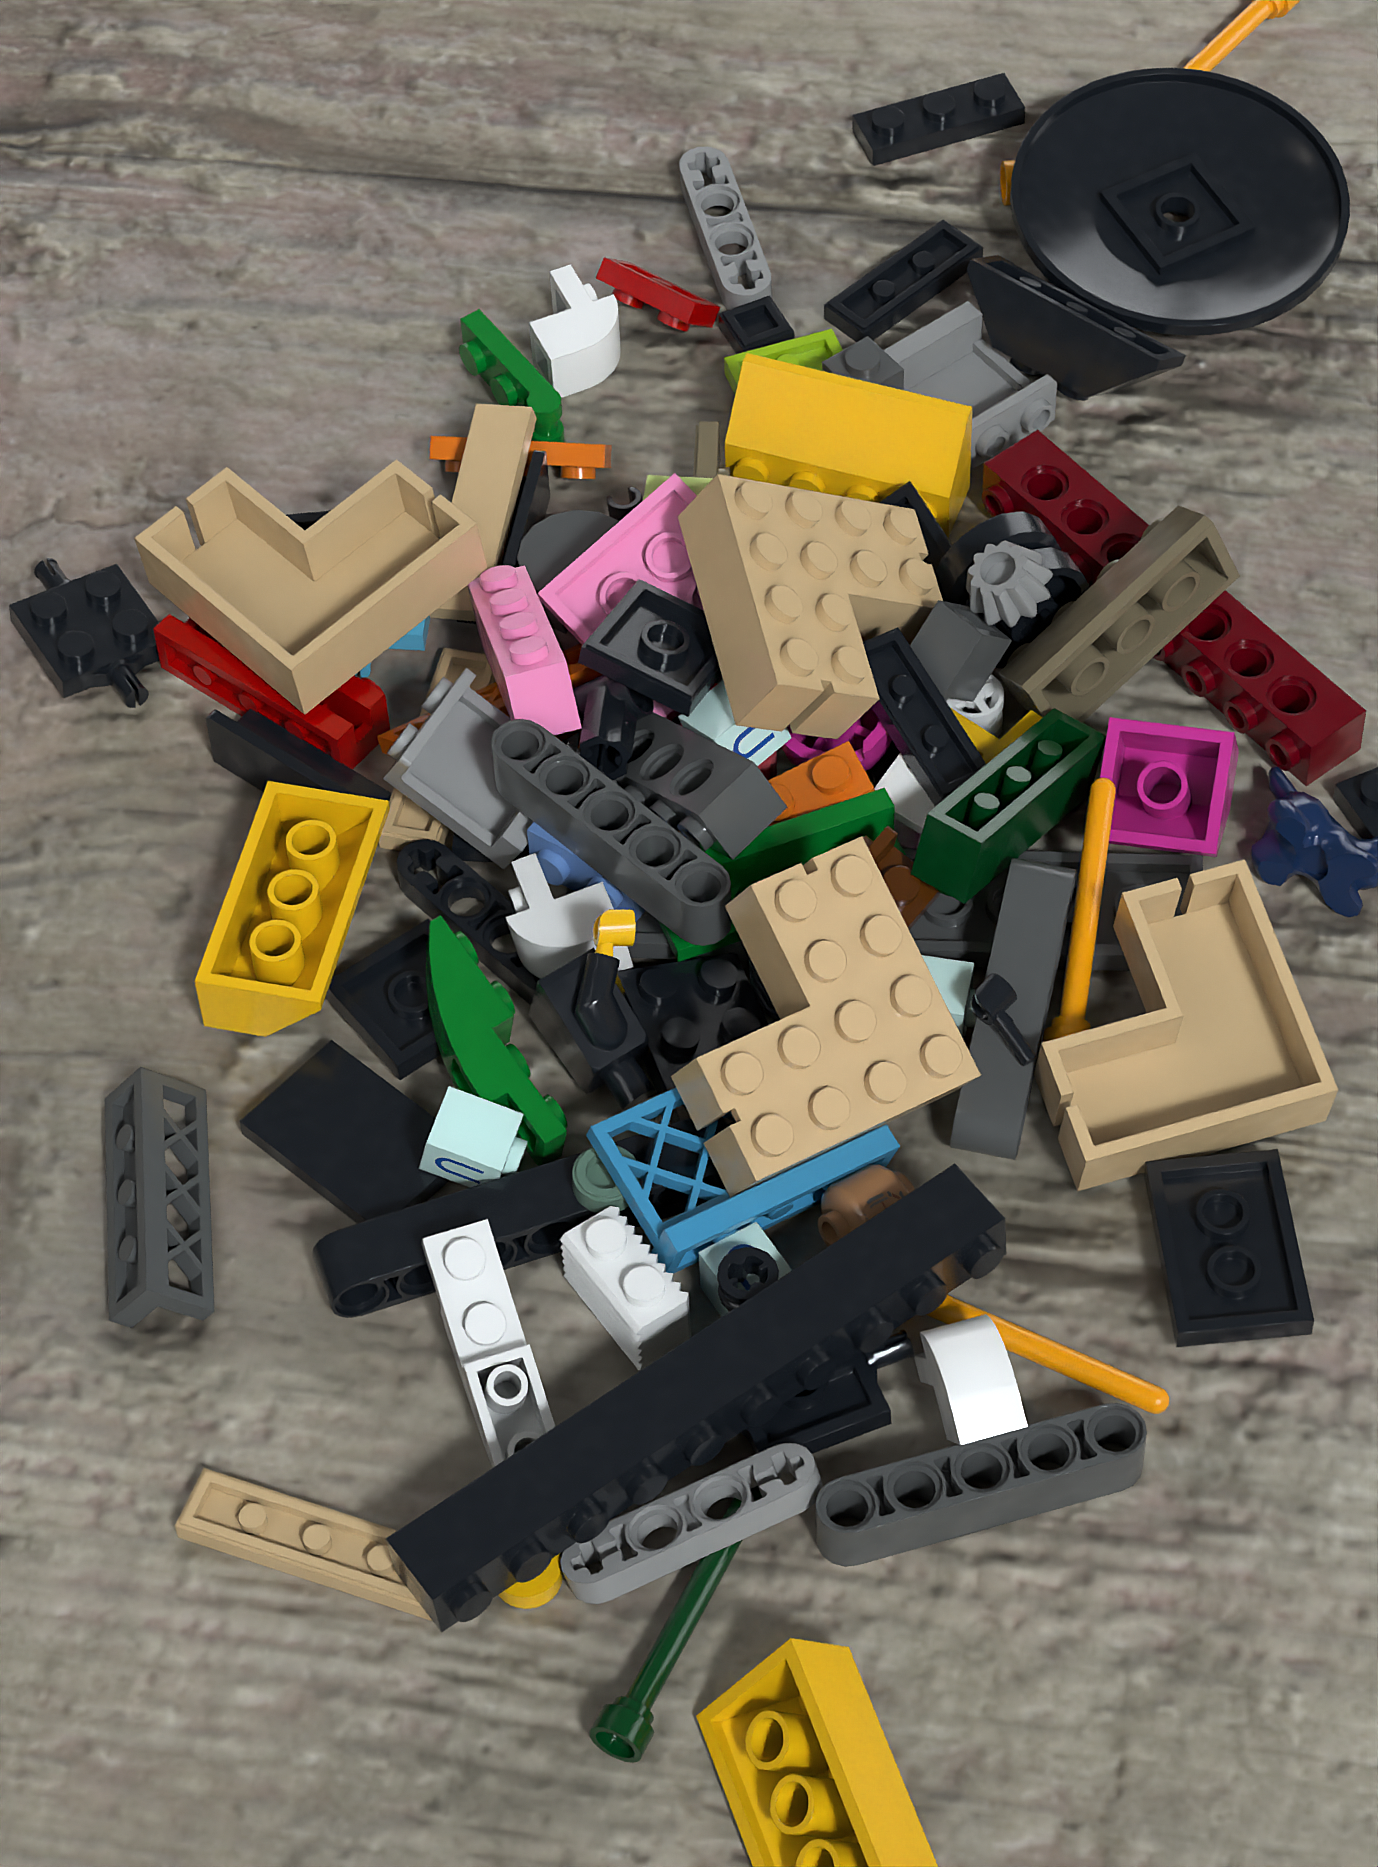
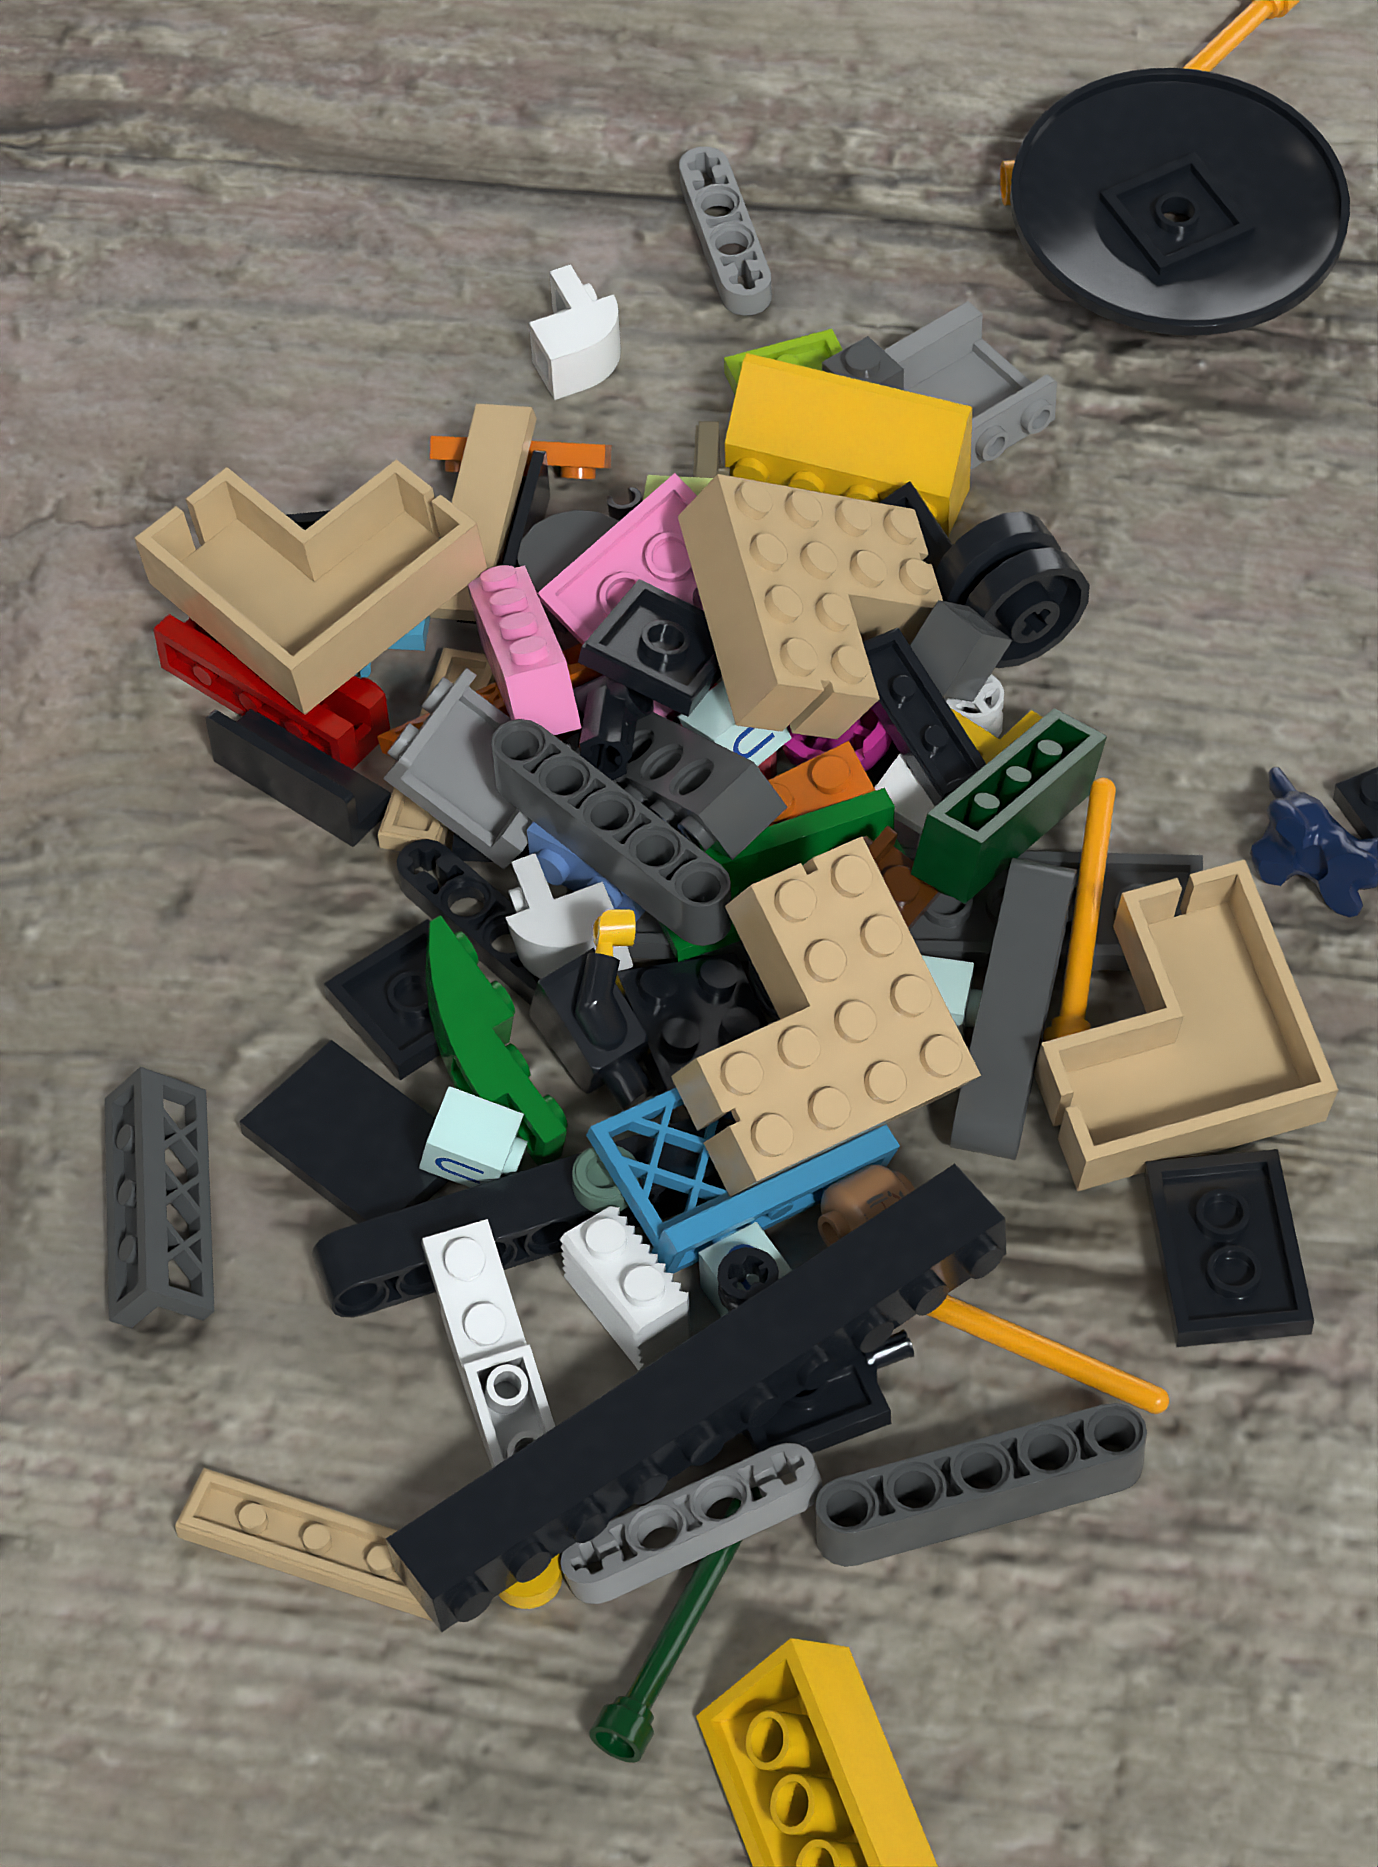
black plate [9,558,160,708] -> none
yellow slope [194,781,390,1037] -> none
green plate [459,309,564,442] -> none
red plate [596,257,721,332] -> none
black tile [718,295,795,354] -> none
black tile [824,219,983,342] -> none
black plate [852,73,1025,166] -> none
white brick [914,1314,1028,1445] -> none
black wedge [966,255,1186,401] -> none
light grey piece [966,541,1053,627] -> none
black hand [971,973,1037,1066] -> none
dark red brick [982,429,1367,786] -> none
dark tan slope [998,505,1240,723] -> none
dark pink slope [1100,717,1239,857] -> none

